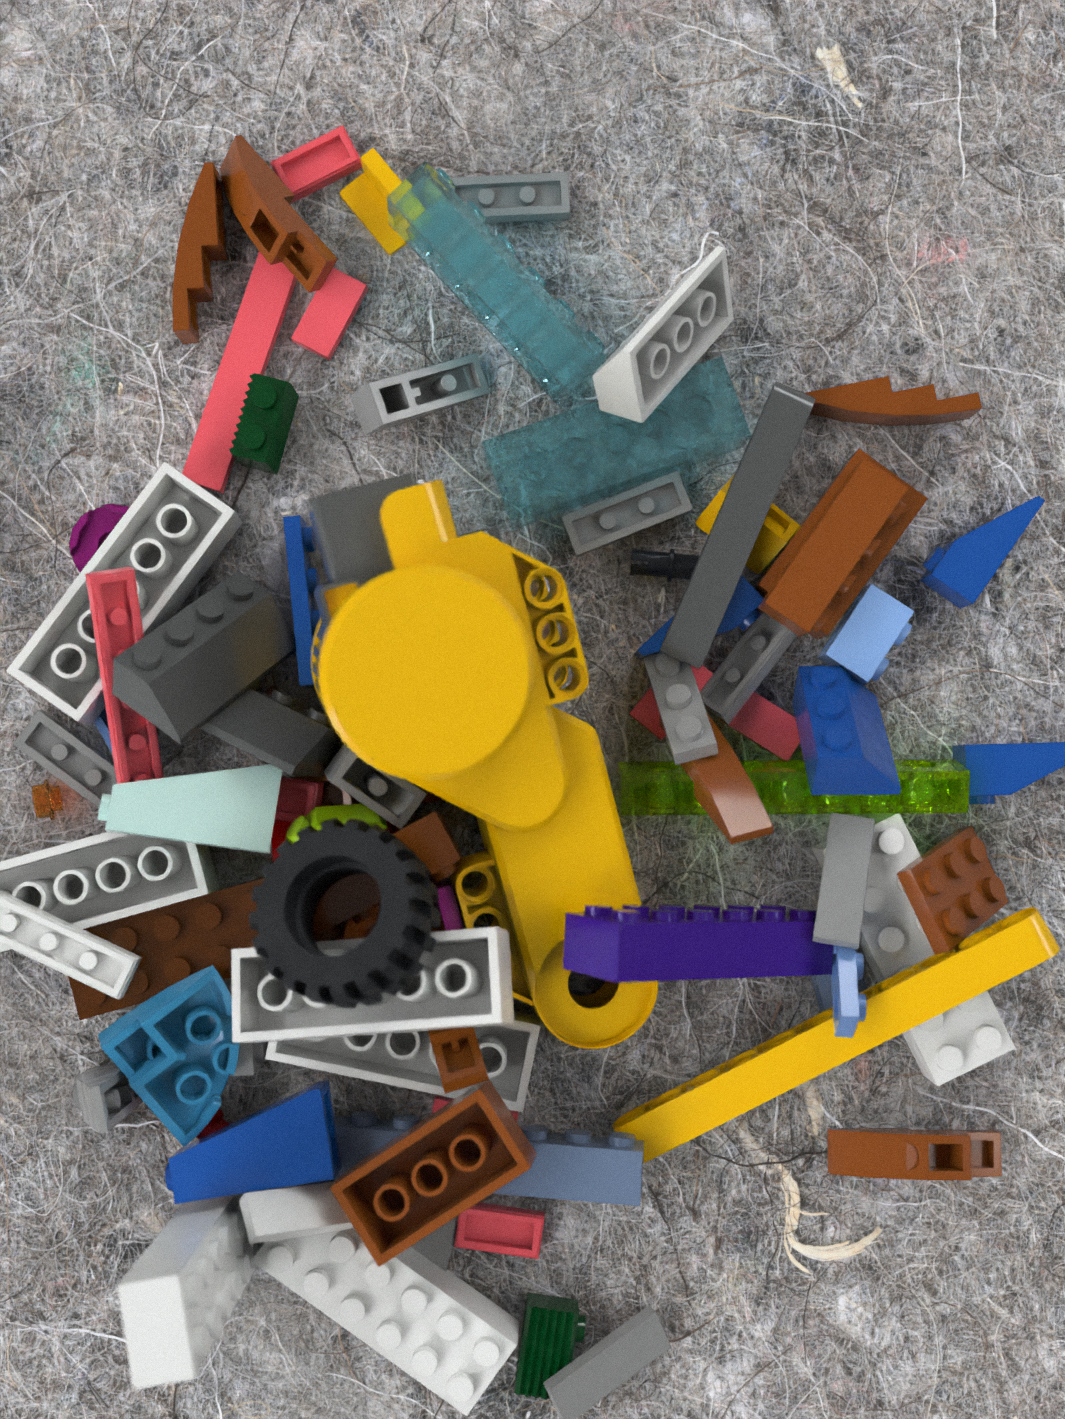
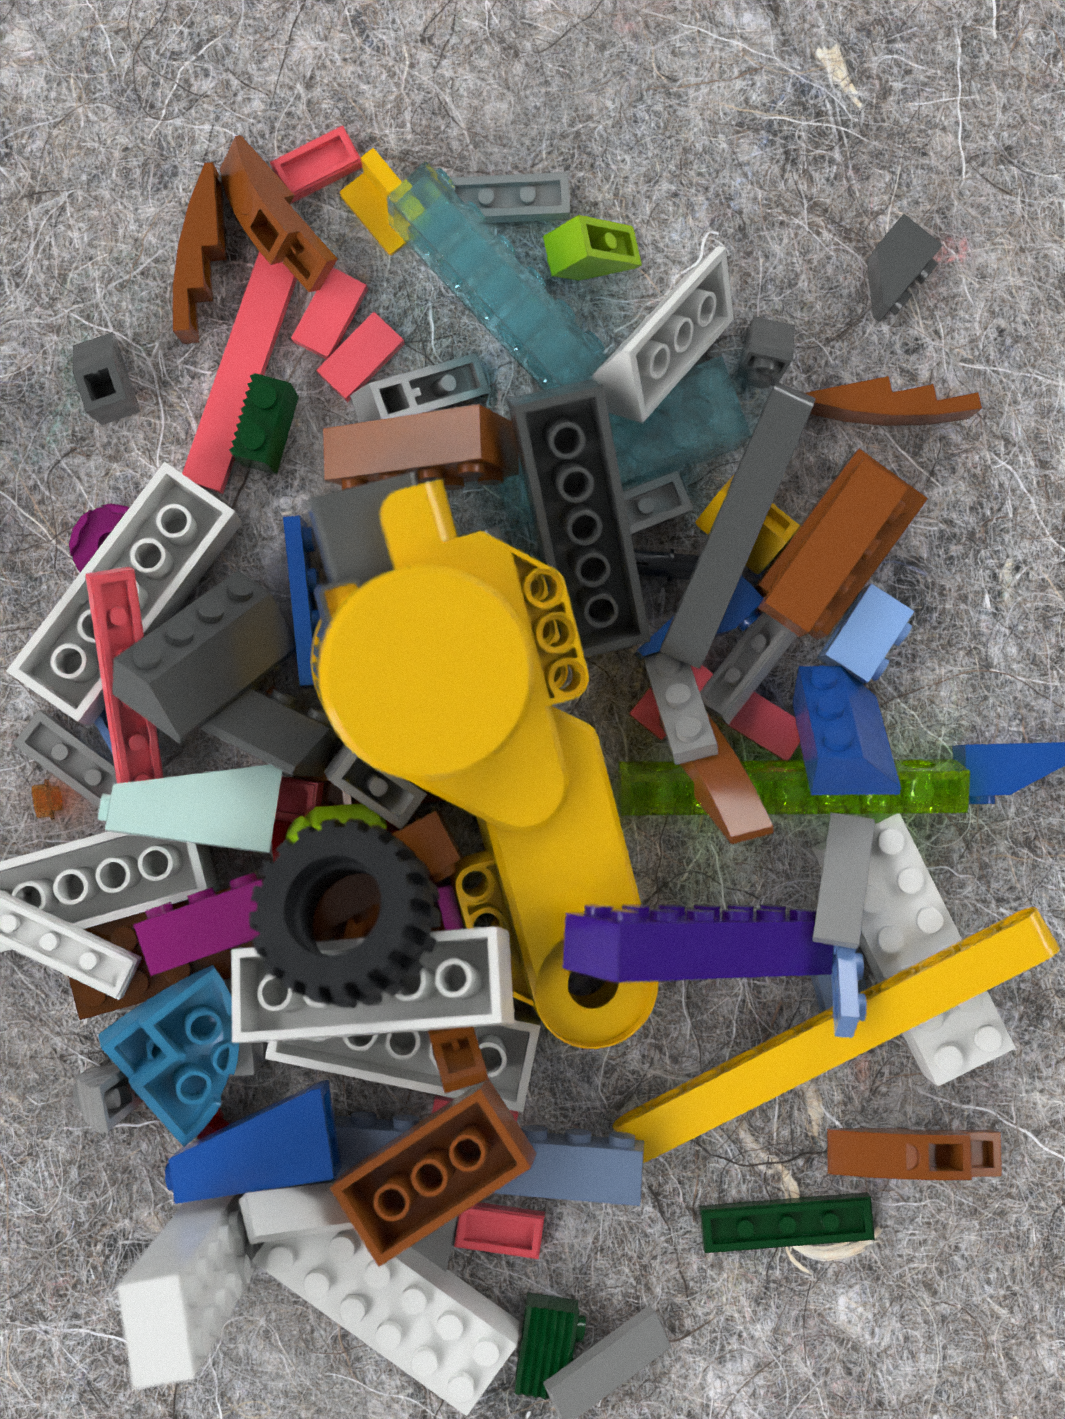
dark orange plate [896,825,1009,955] -> none
blue slope [920,496,1045,609] -> none
none -> dark grey slope [73,332,141,425]
none -> magenta brick [133,872,264,976]
none -> coral tile [316,312,405,402]
none -> brick [323,404,519,490]
none -> dark grey brick [507,379,651,658]
none -> lime slope [543,215,642,281]
none -> dark green tile [699,1192,875,1253]
none -> dark grey slope [736,316,795,388]
none -> dark grey slope [867,214,943,322]

